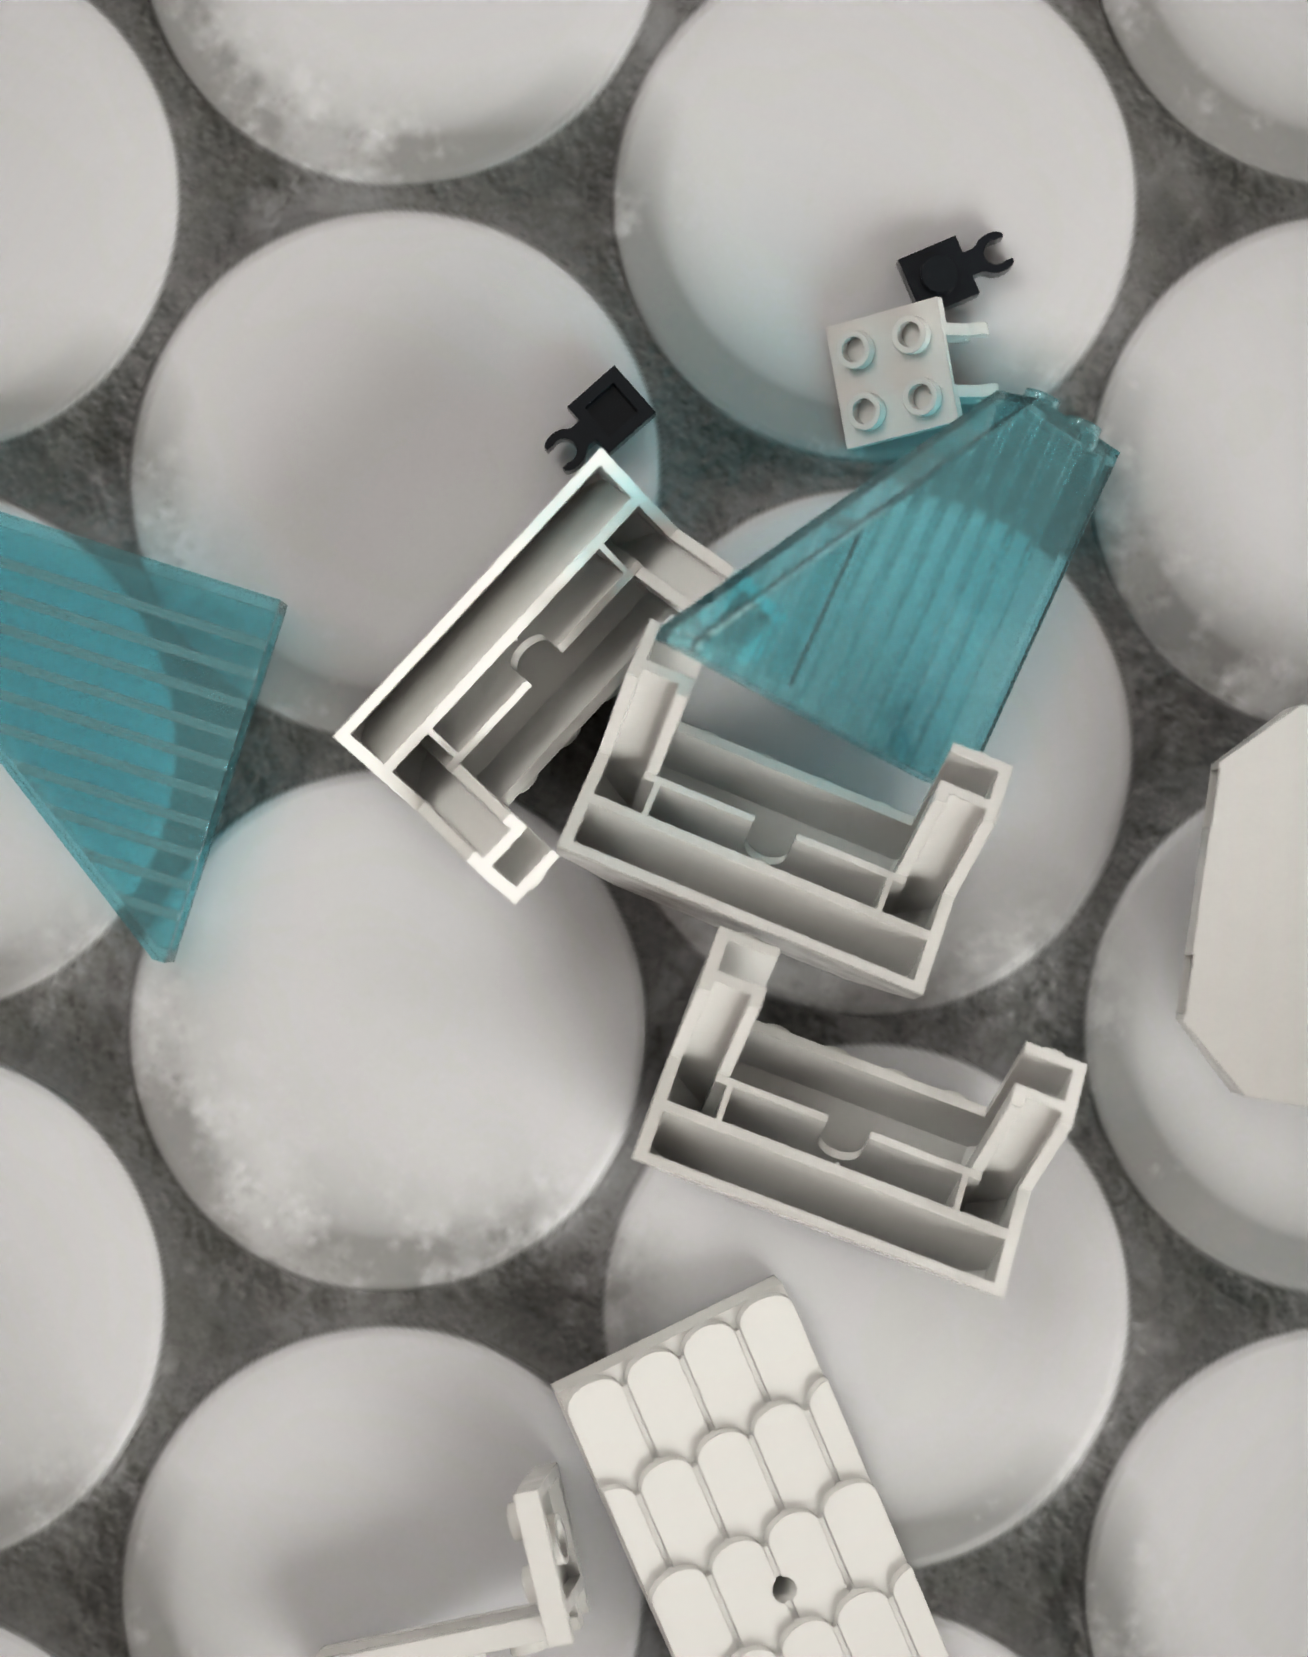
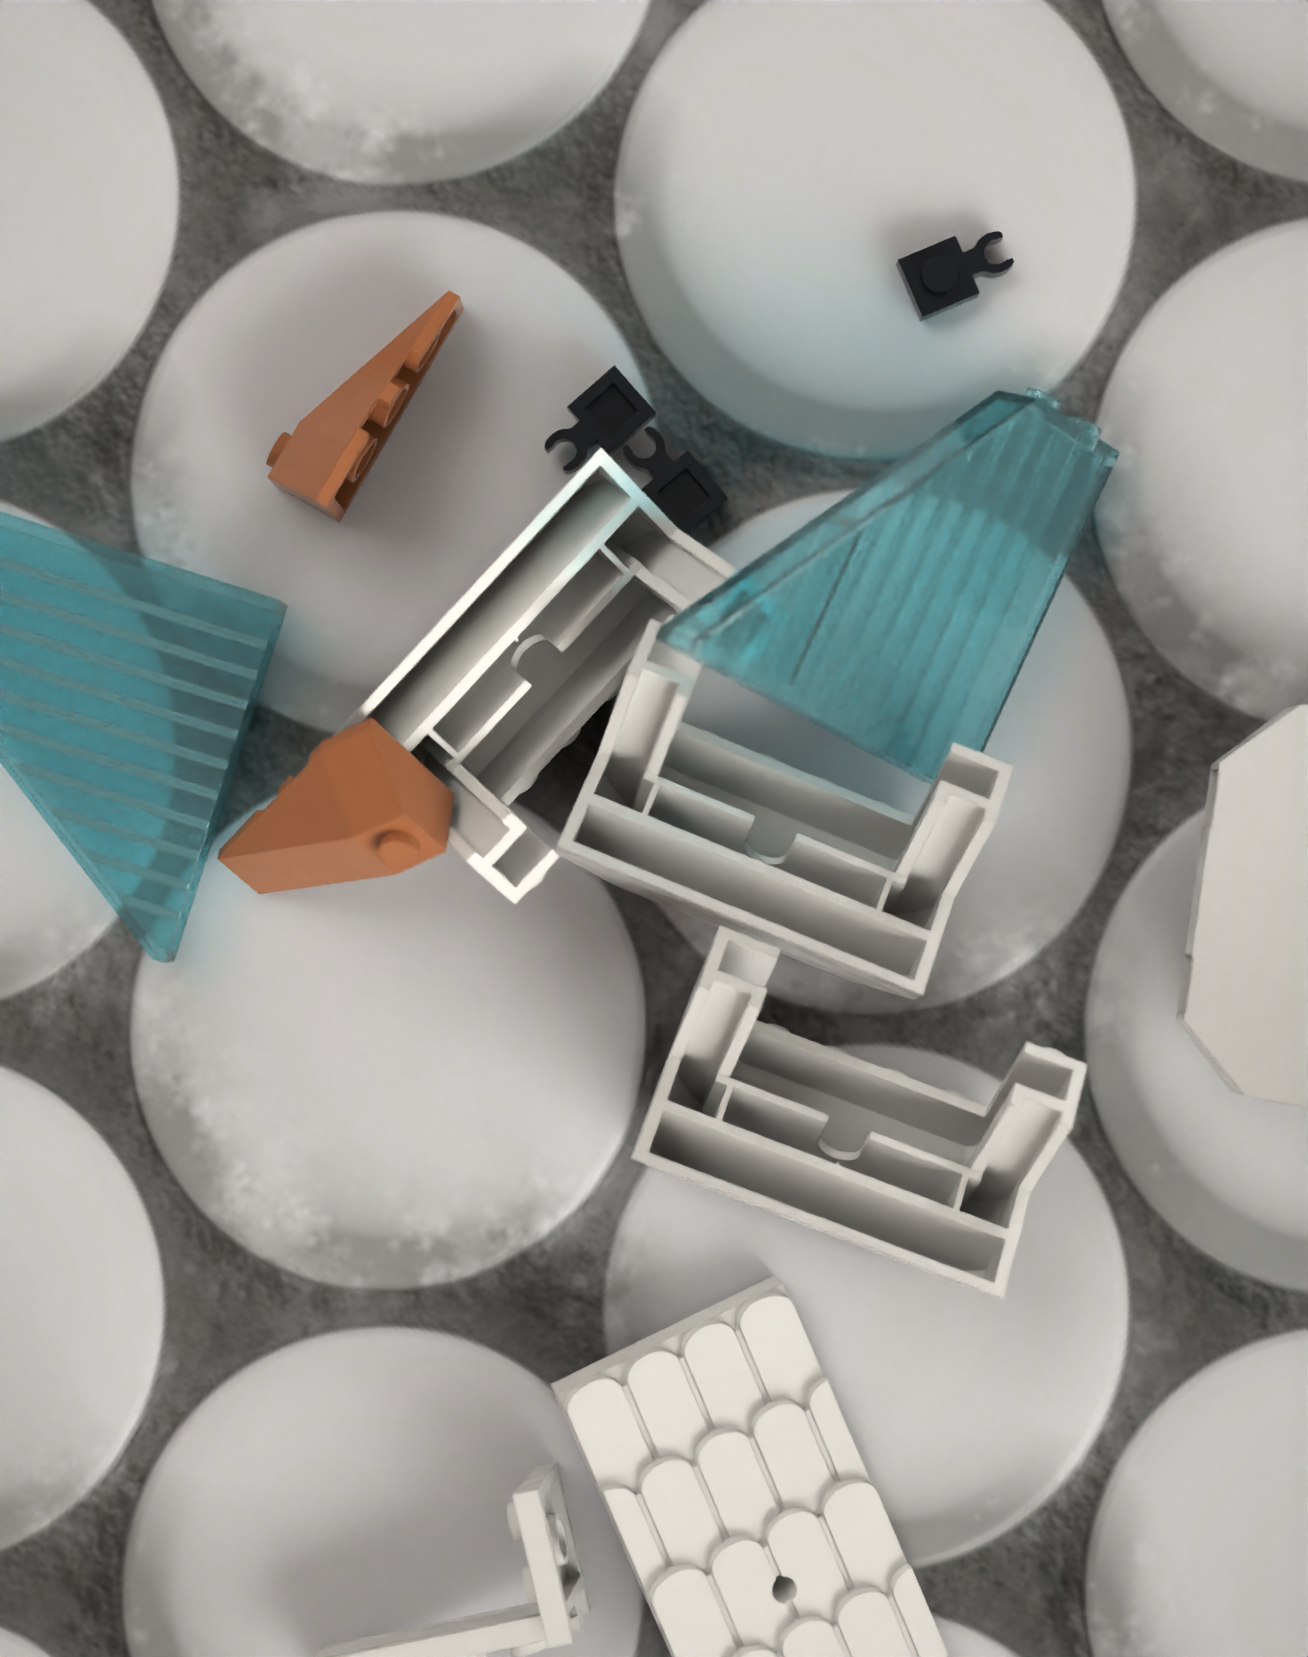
white plate [825,296,1000,450] -> none
none -> nougat wedge [217,717,454,894]
none -> nougat wedge [266,290,464,523]
none -> black plate [623,426,728,535]

